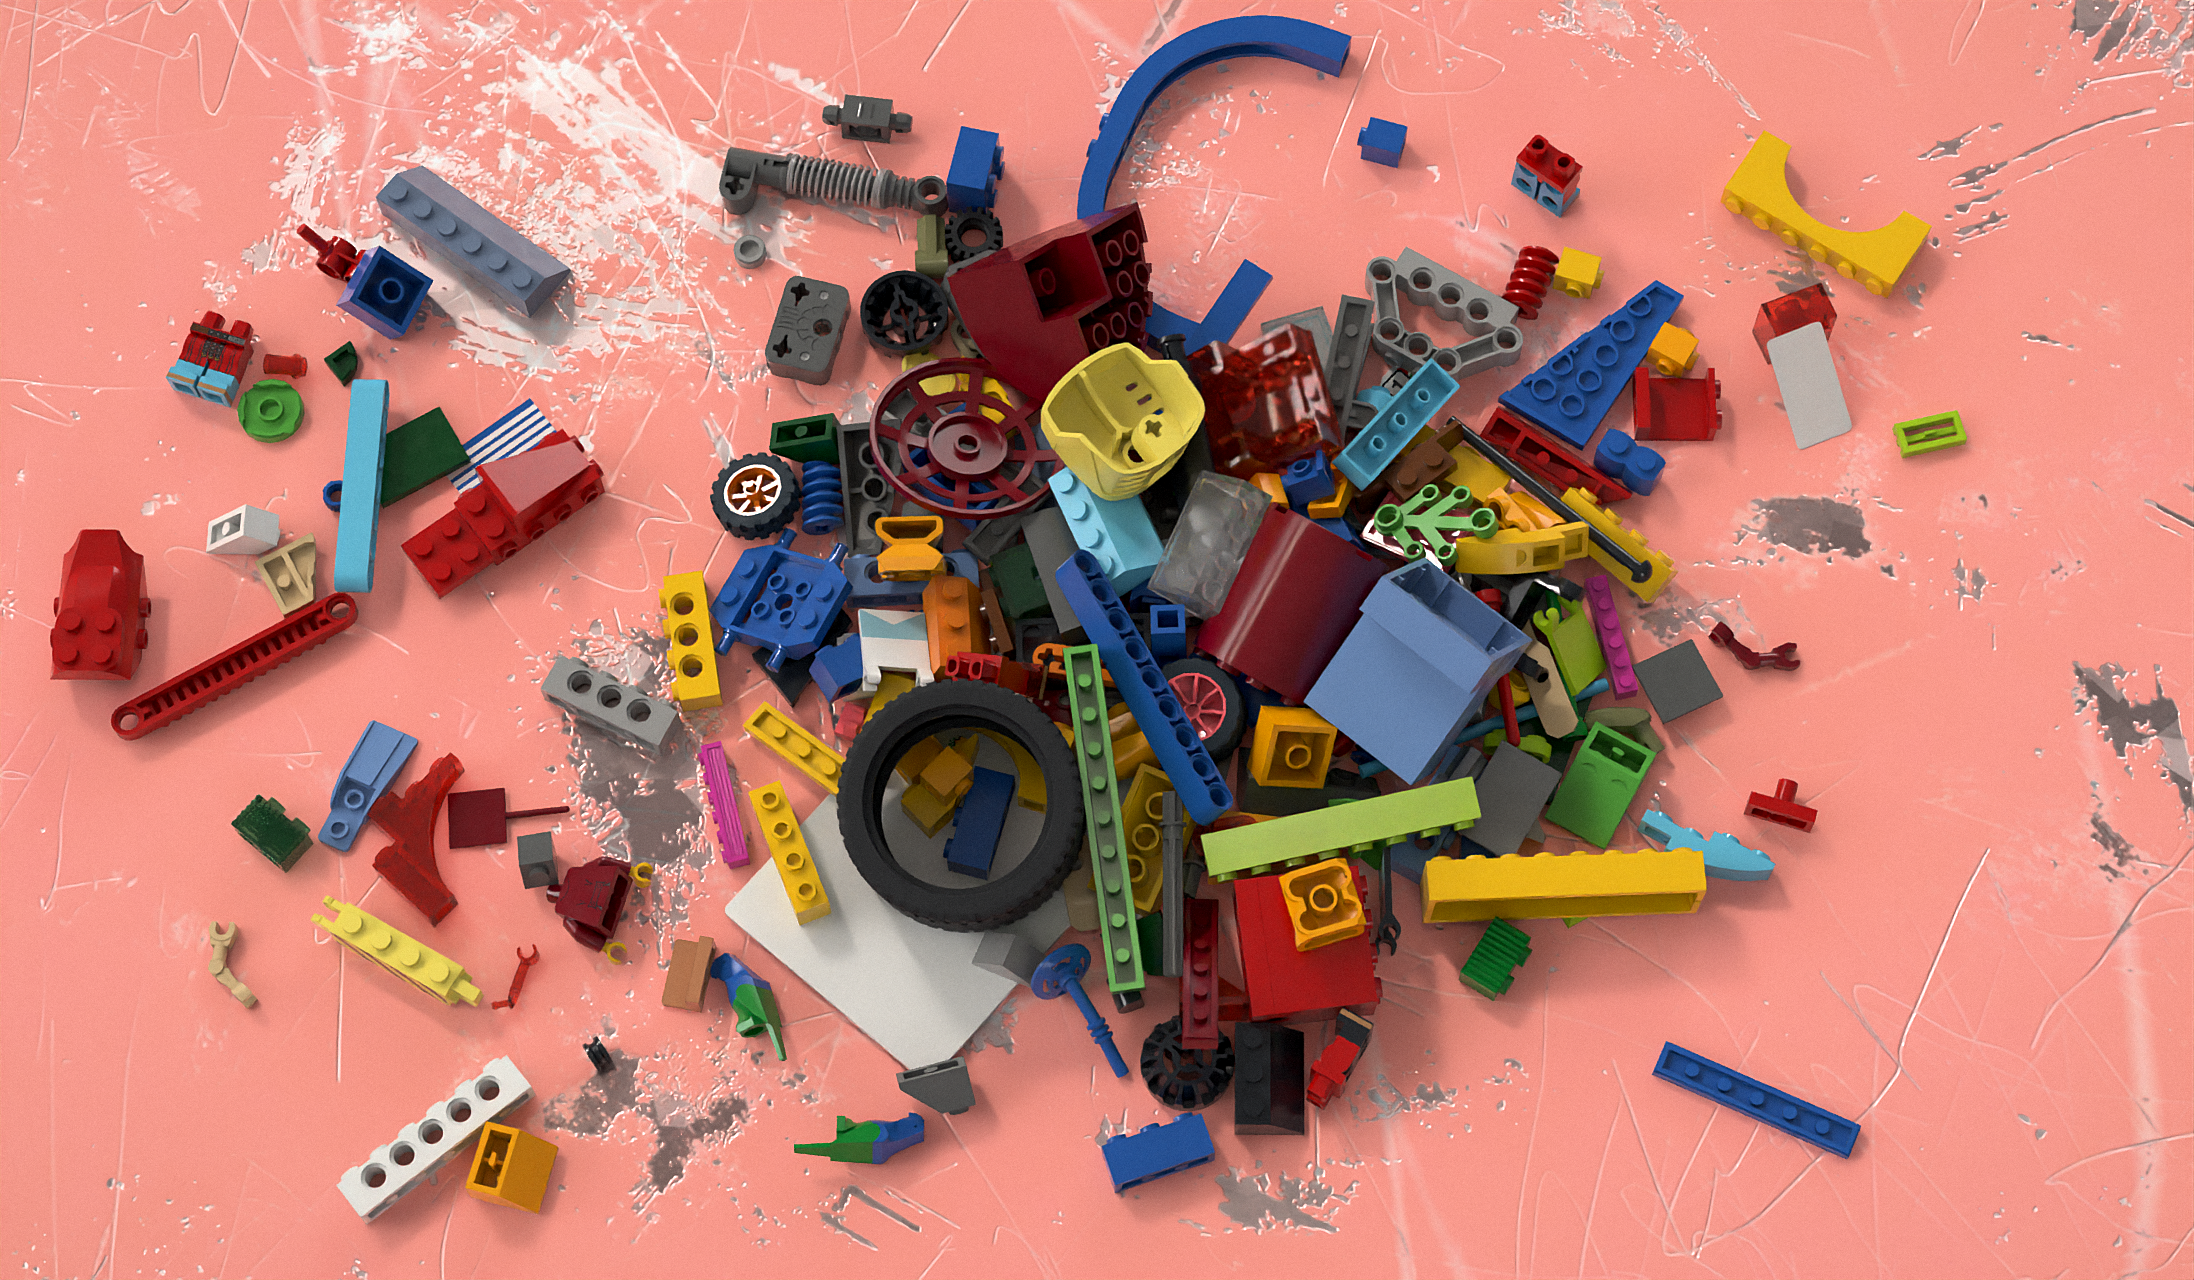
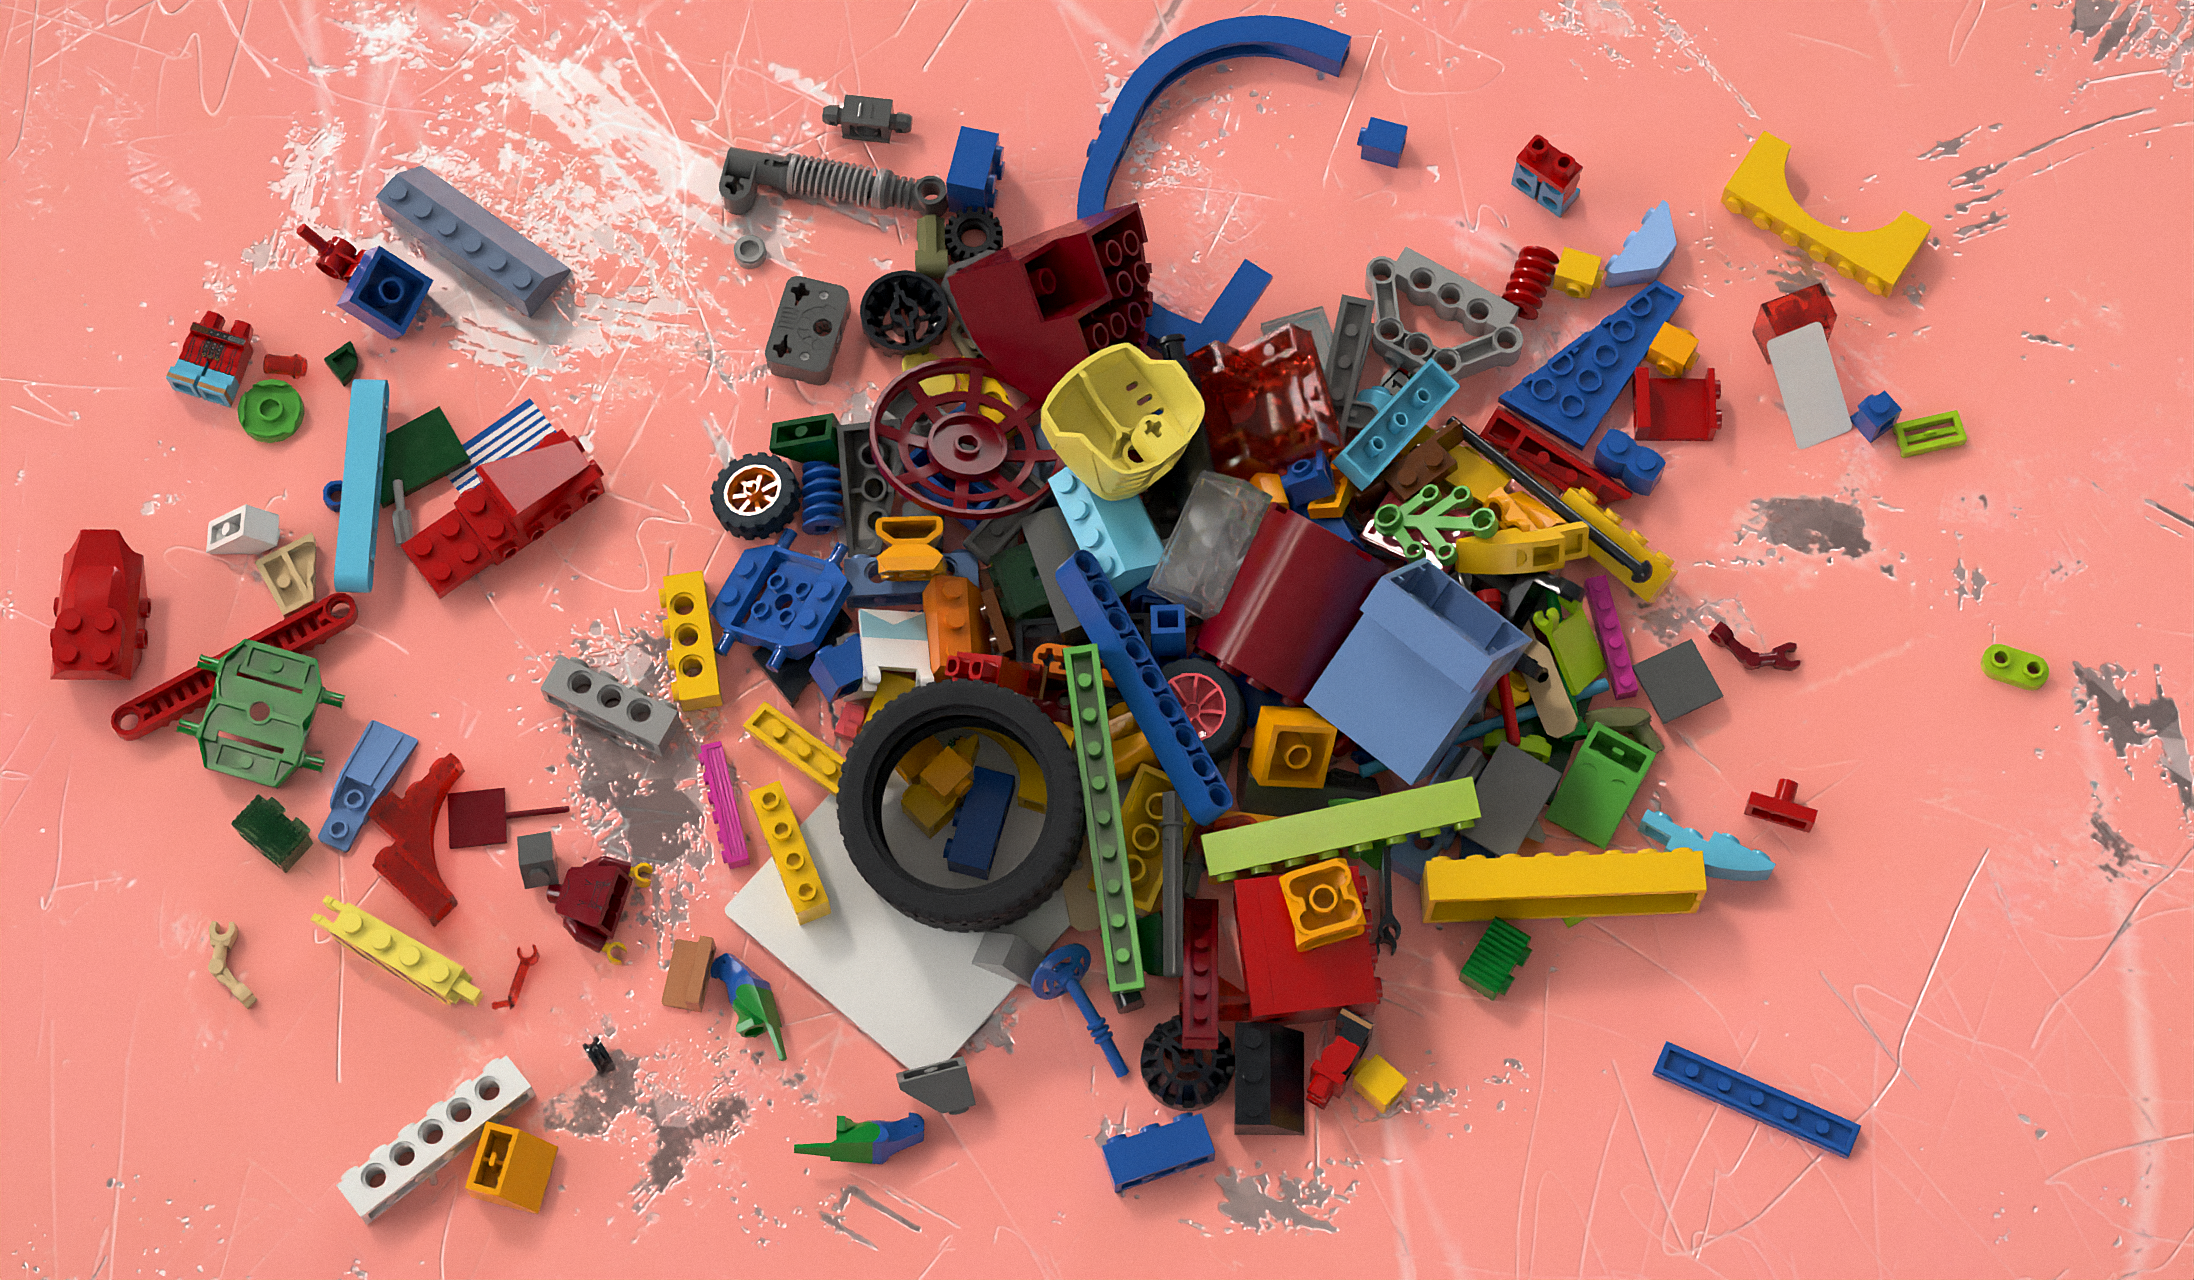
none -> green piece [176,638,346,789]
none -> light grey axle [392,479,414,547]
none -> yellow brick [1352,1053,1408,1114]
none -> light blue slope [1604,200,1677,288]
none -> blue brick [1850,390,1902,443]
none -> lime plate [1980,644,2049,691]

